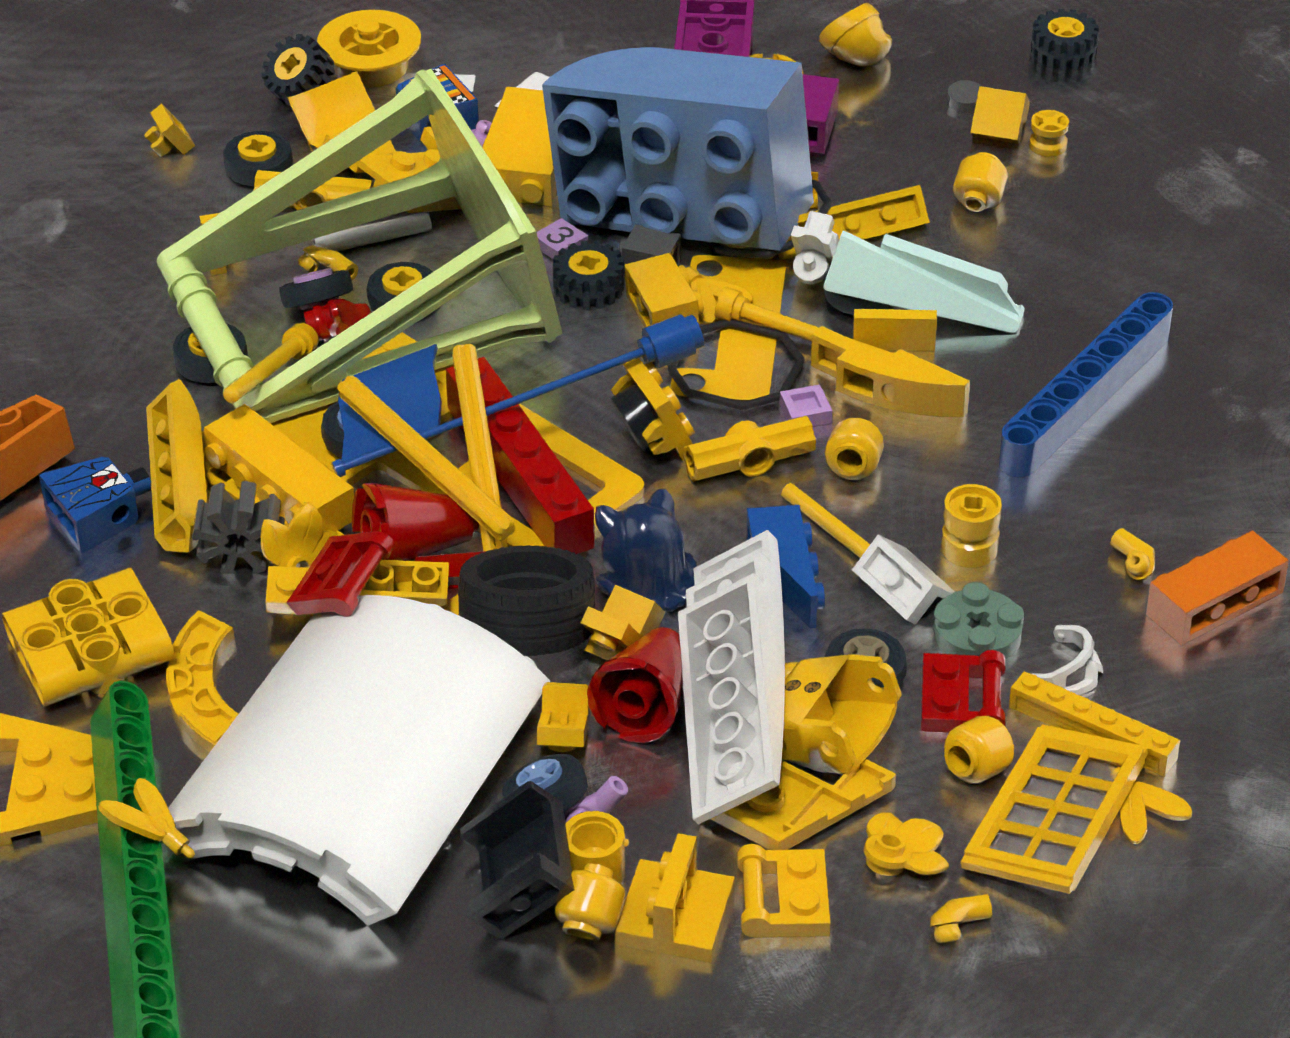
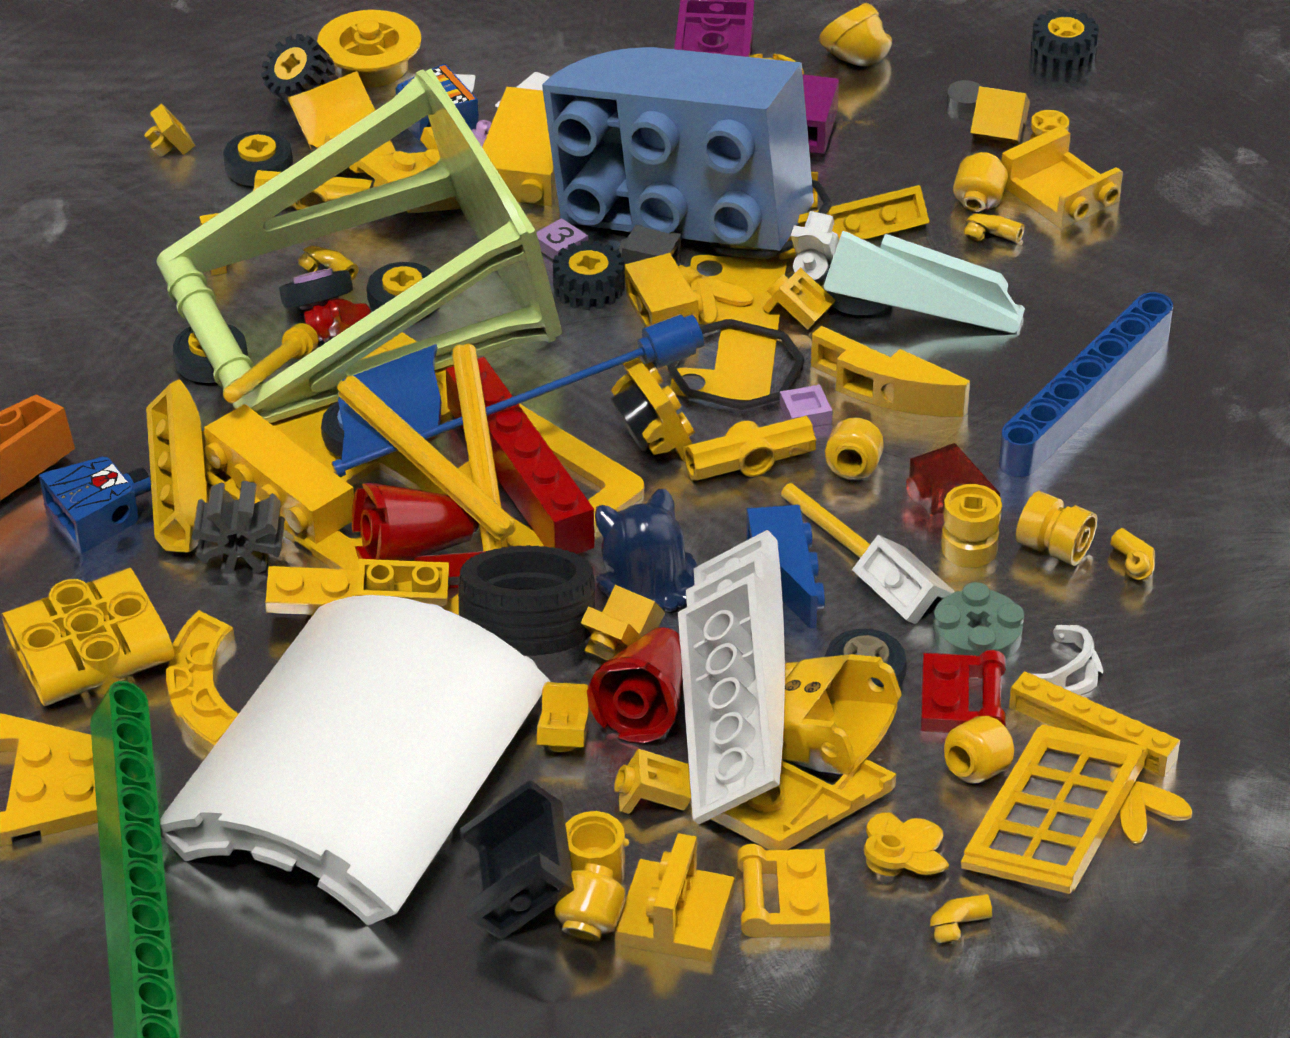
yellow piece [98,778,195,859] -> none
yellow plate [260,502,338,568] -> none
red plate [286,531,395,617] -> none
white piece [312,212,432,251] -> none
black wheel [502,754,588,812] -> none
lavender arm [564,776,628,823] -> none
yellow piece [715,287,894,357] -> none
yellow tile [853,309,937,351] -> none
orange brick [1146,530,1289,646] -> none
none -> yellow bracket [614,749,691,814]
none -> yellow bracket [763,267,836,330]
none -> clear red arch [906,443,1000,516]
none -> yellow arm [964,213,1024,243]
none -> yellow panel [1001,126,1123,230]
none -> yellow wheel [1016,490,1098,566]

